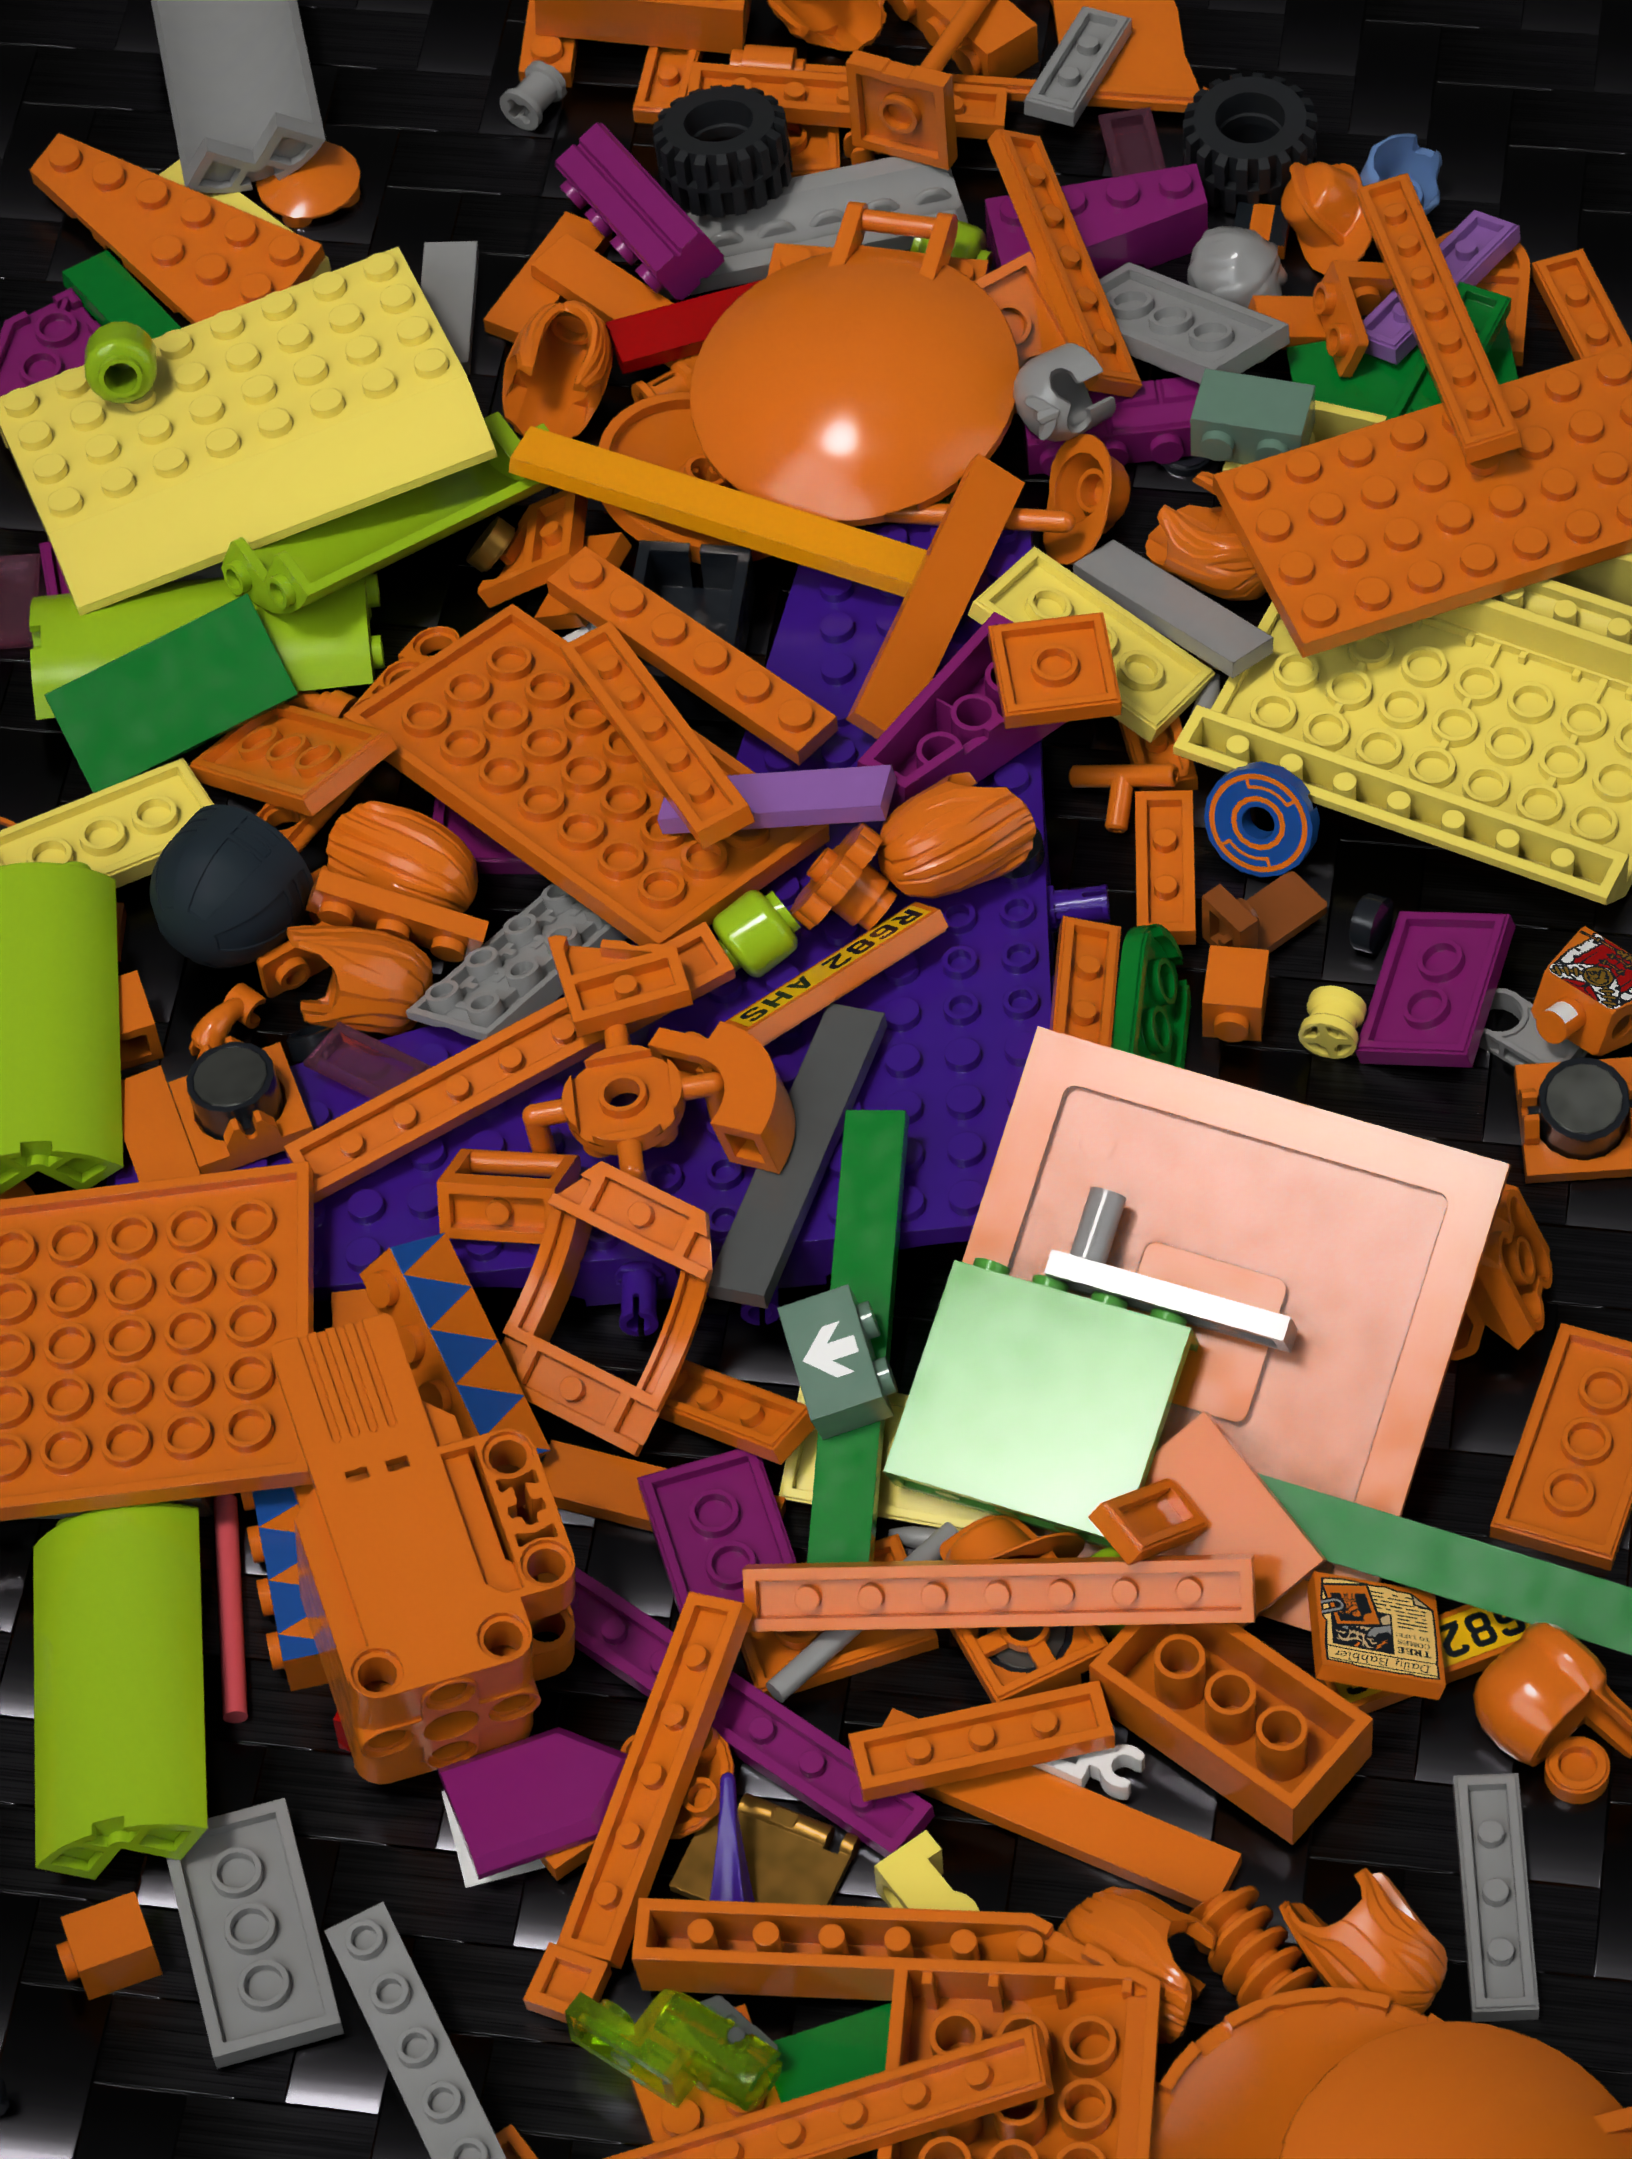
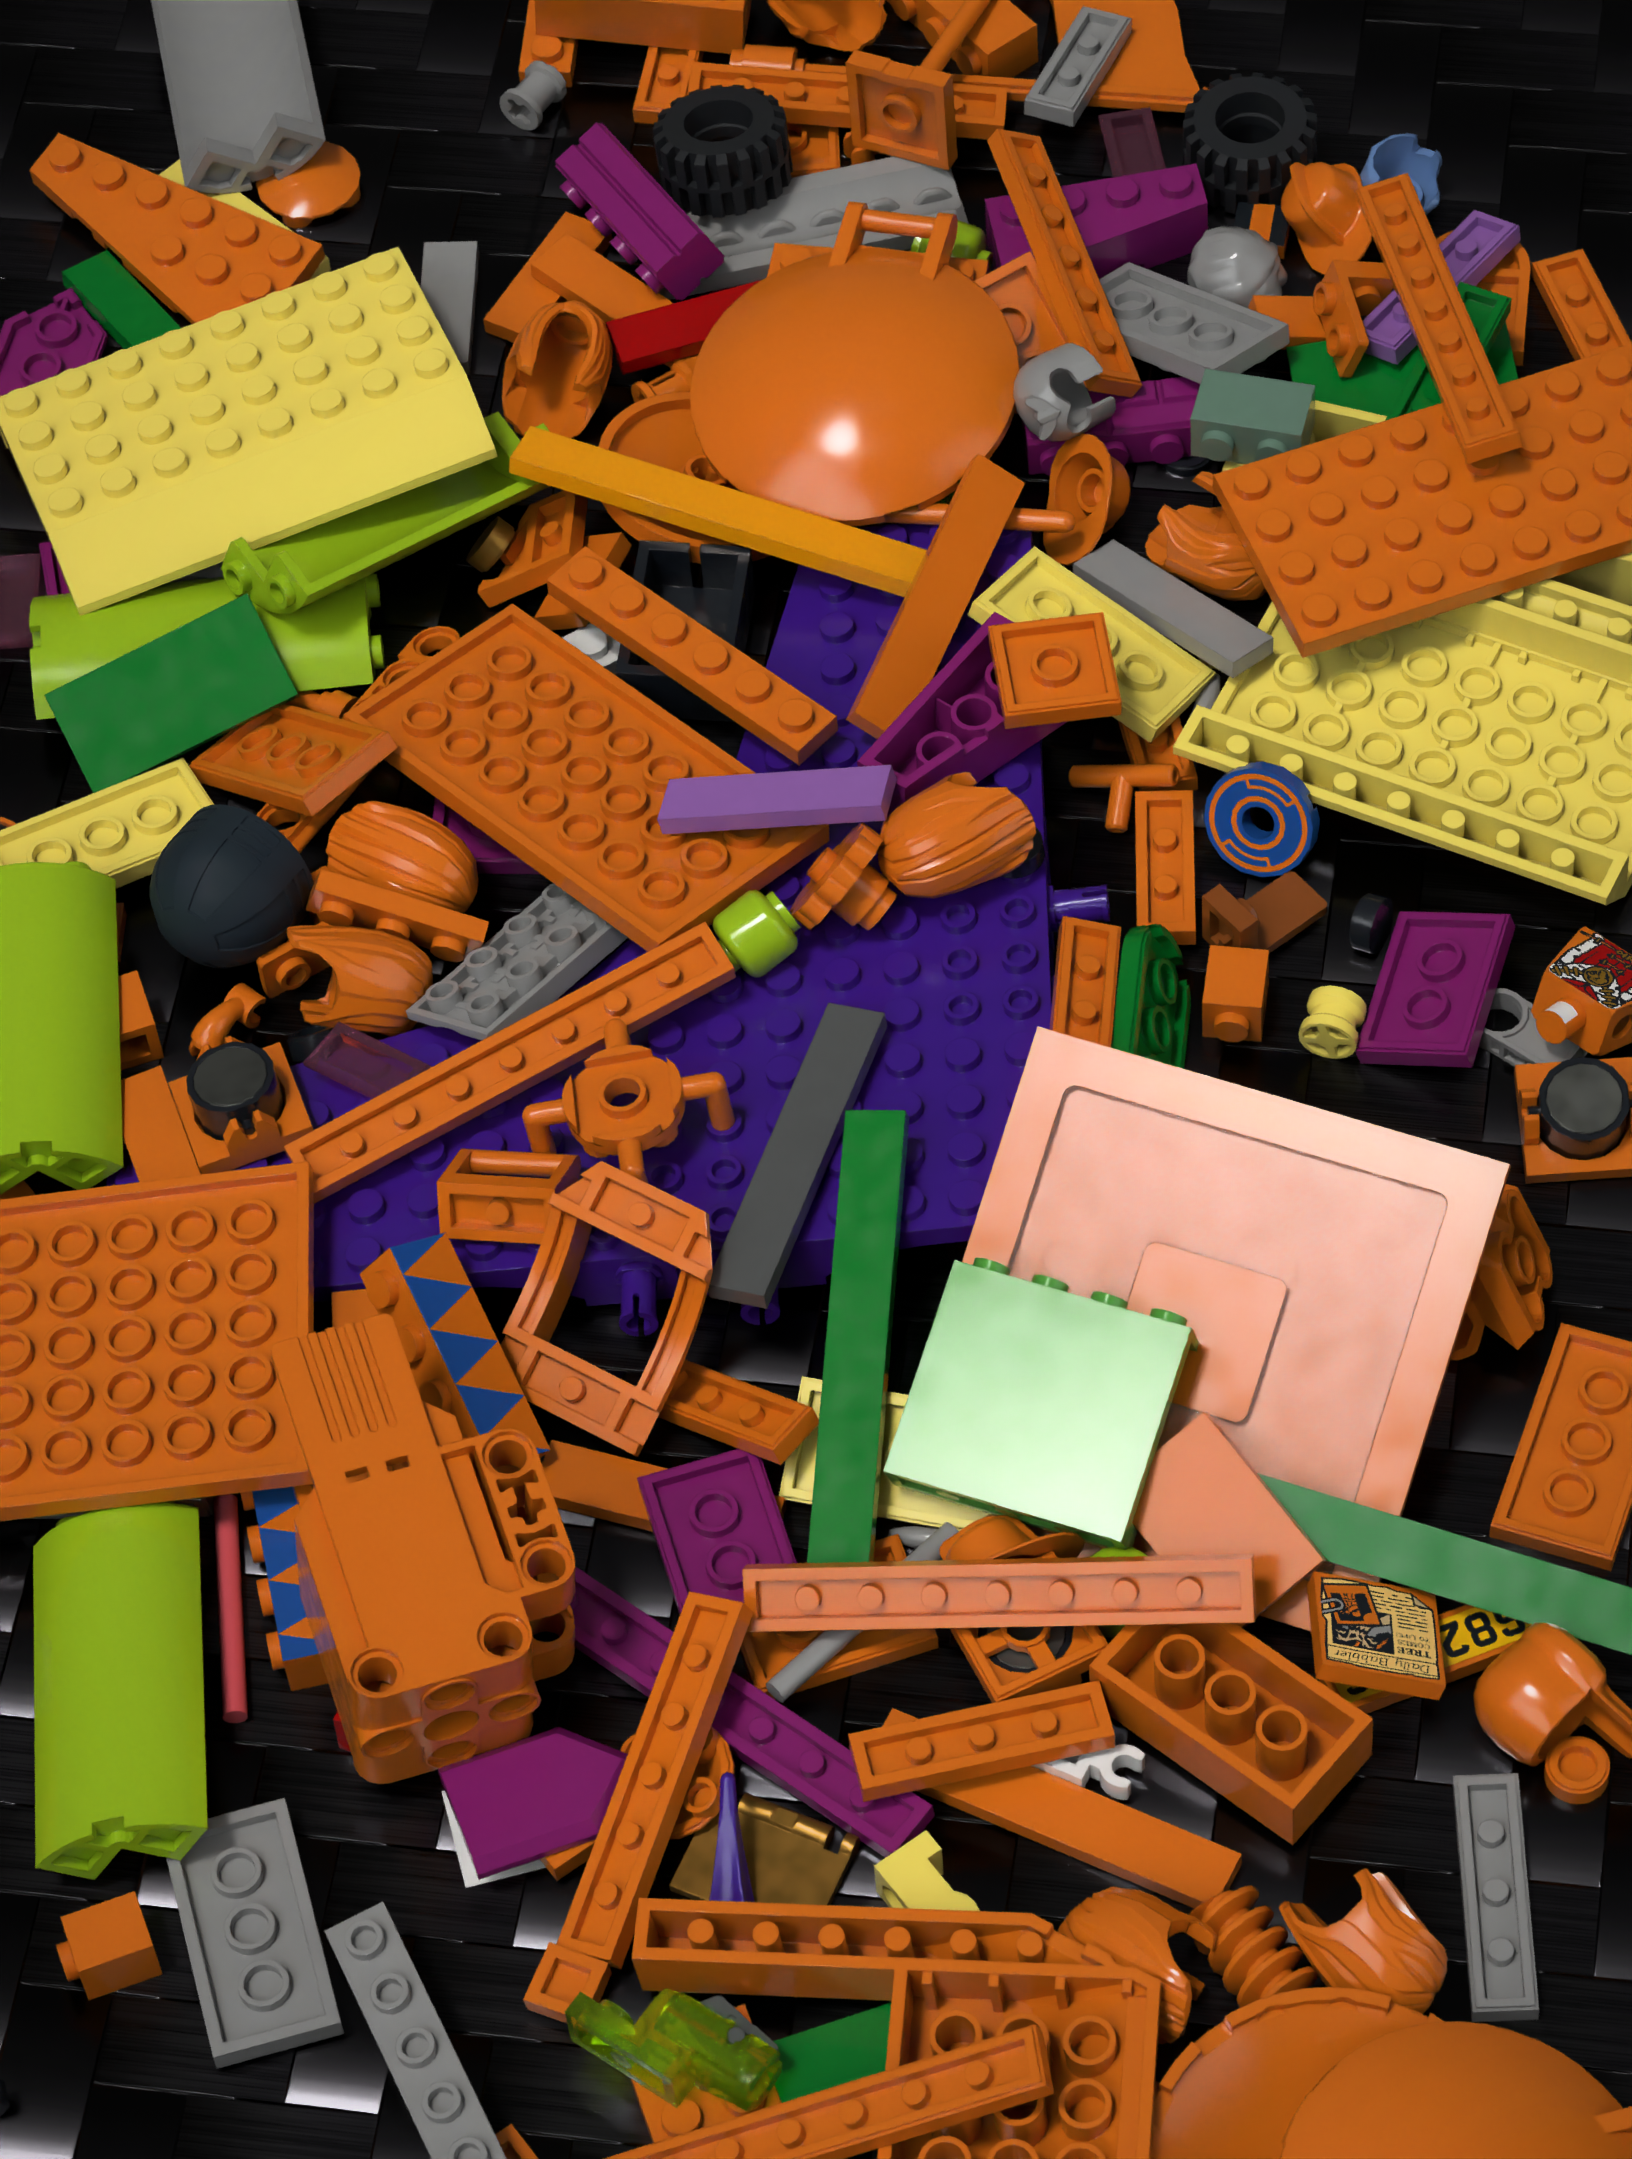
lime head [85,321,157,404] -> none
orange wing [547,935,694,1037] -> none
orange plate [560,621,755,849] -> none
orange arch [648,1021,796,1174] -> none
orange tile [725,901,949,1047] -> none
sand green brick [777,1284,898,1440] -> none
piece [1044,1187,1298,1353] -> none
orange tile [1088,1478,1207,1566] -> none

